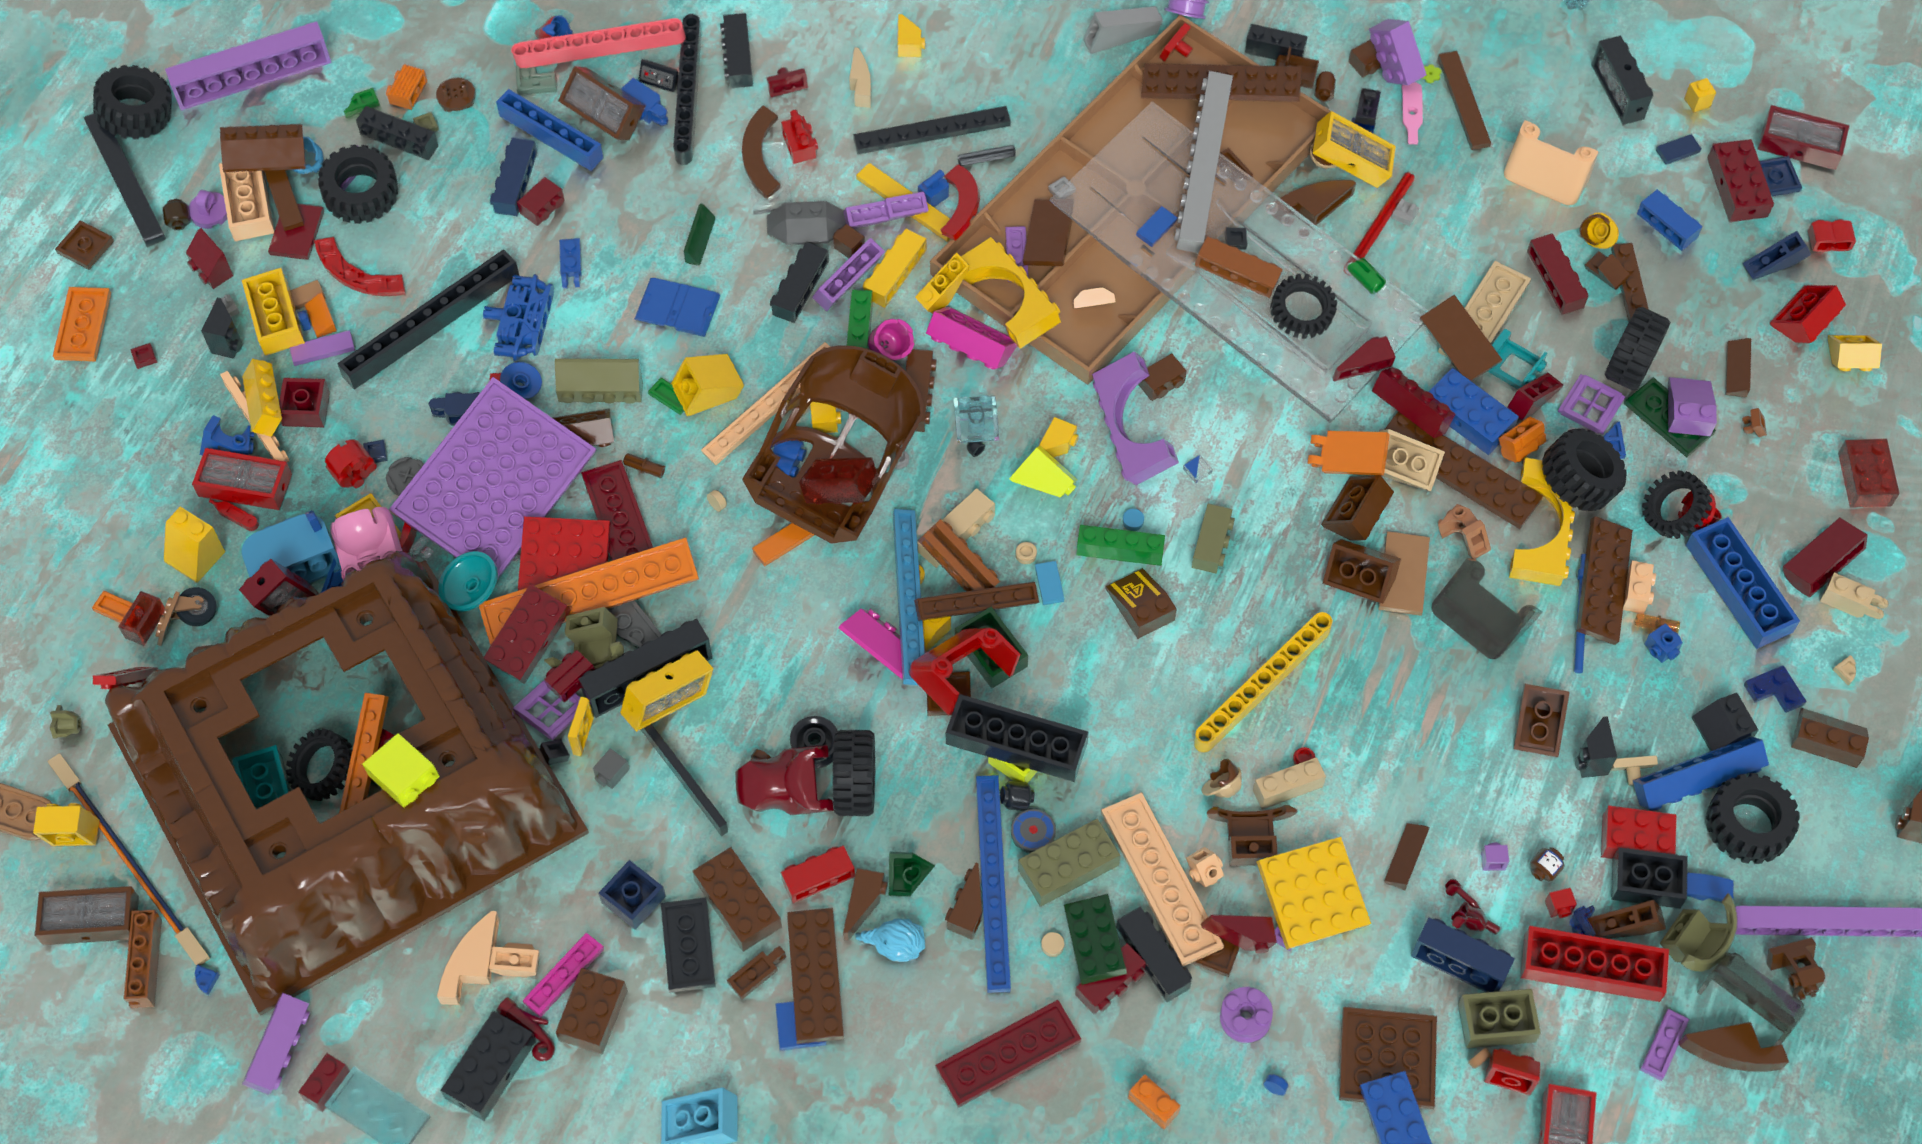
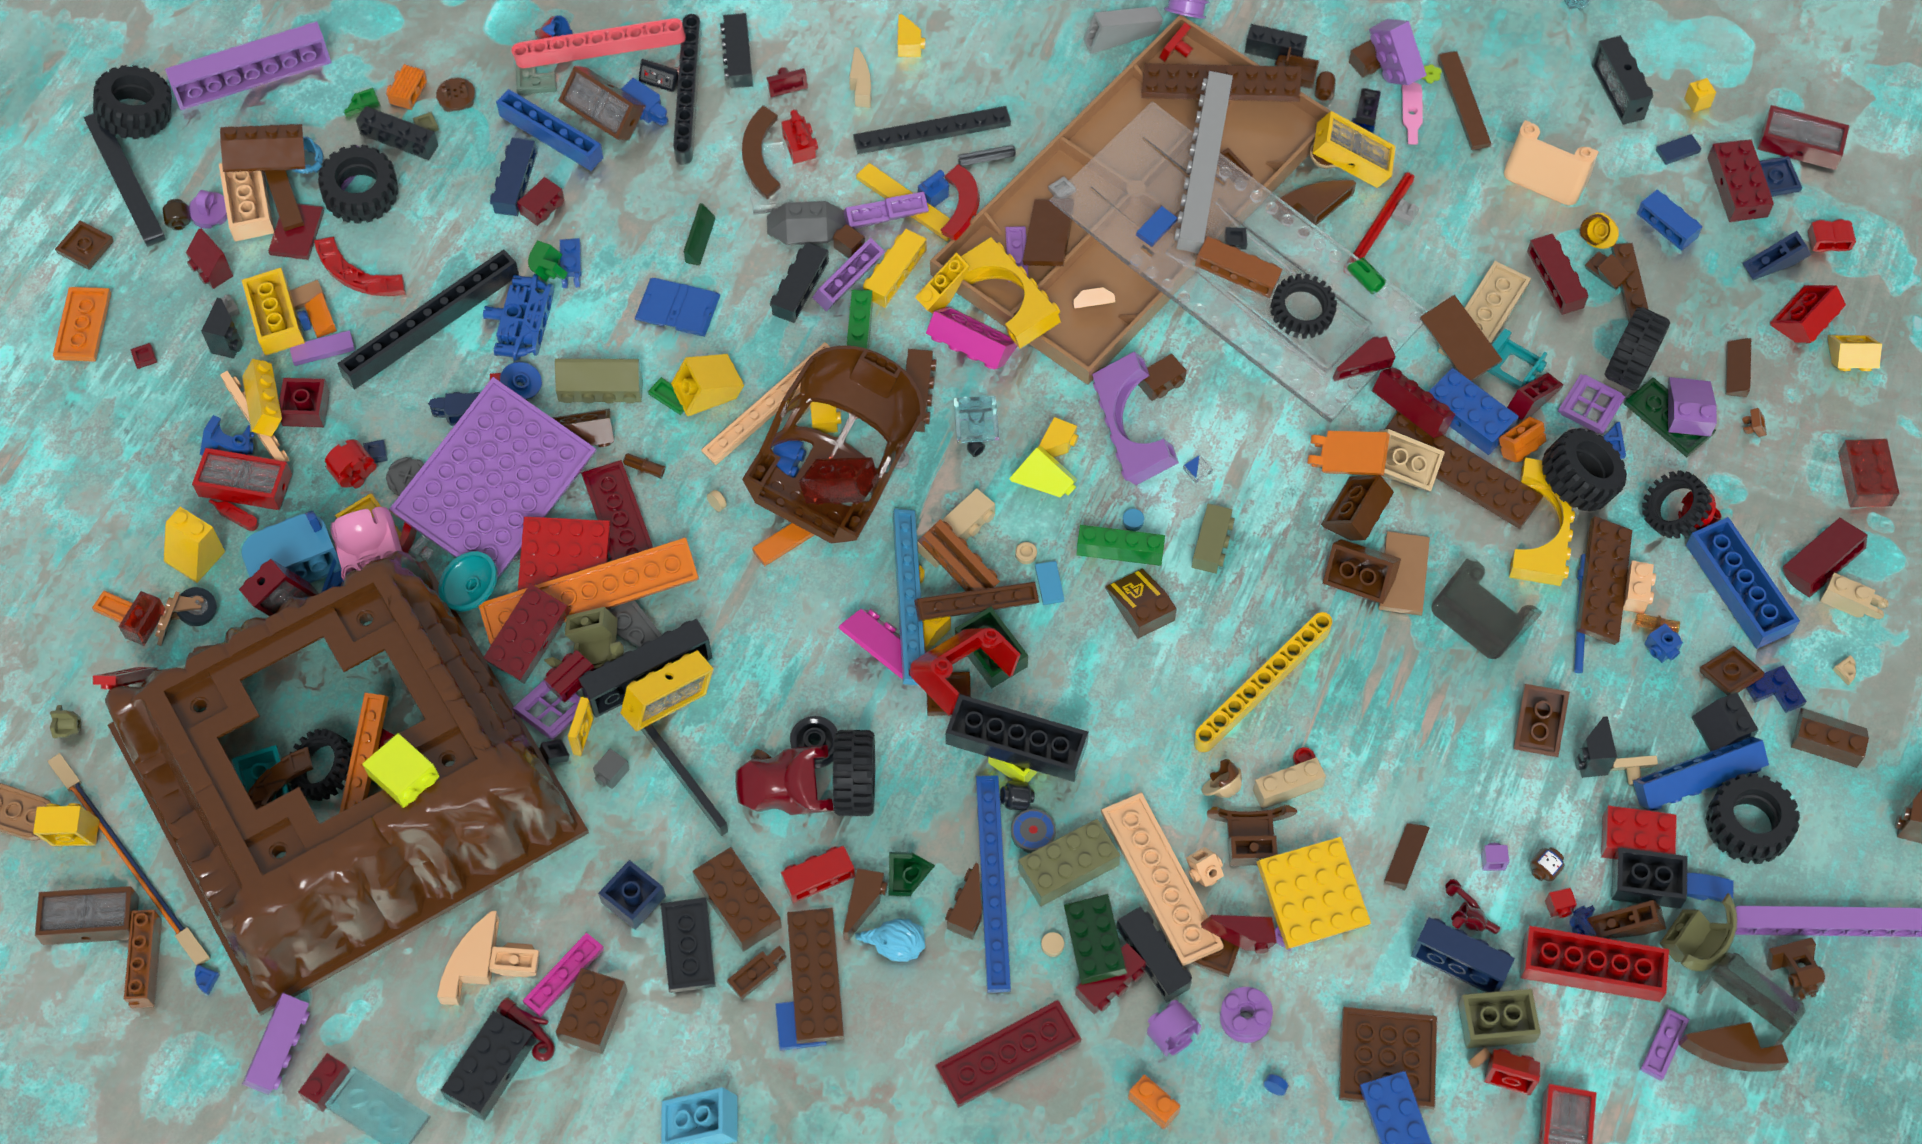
dark pink cylinder [868,319,914,361] -> none
nougat tile [1438,504,1491,560] -> none
none -> reddish brown tile [247,747,314,810]
none -> green brick [528,240,568,282]
none -> medium lavender brick [1147,1000,1201,1056]
none -> reddish brown tile [1700,646,1764,696]

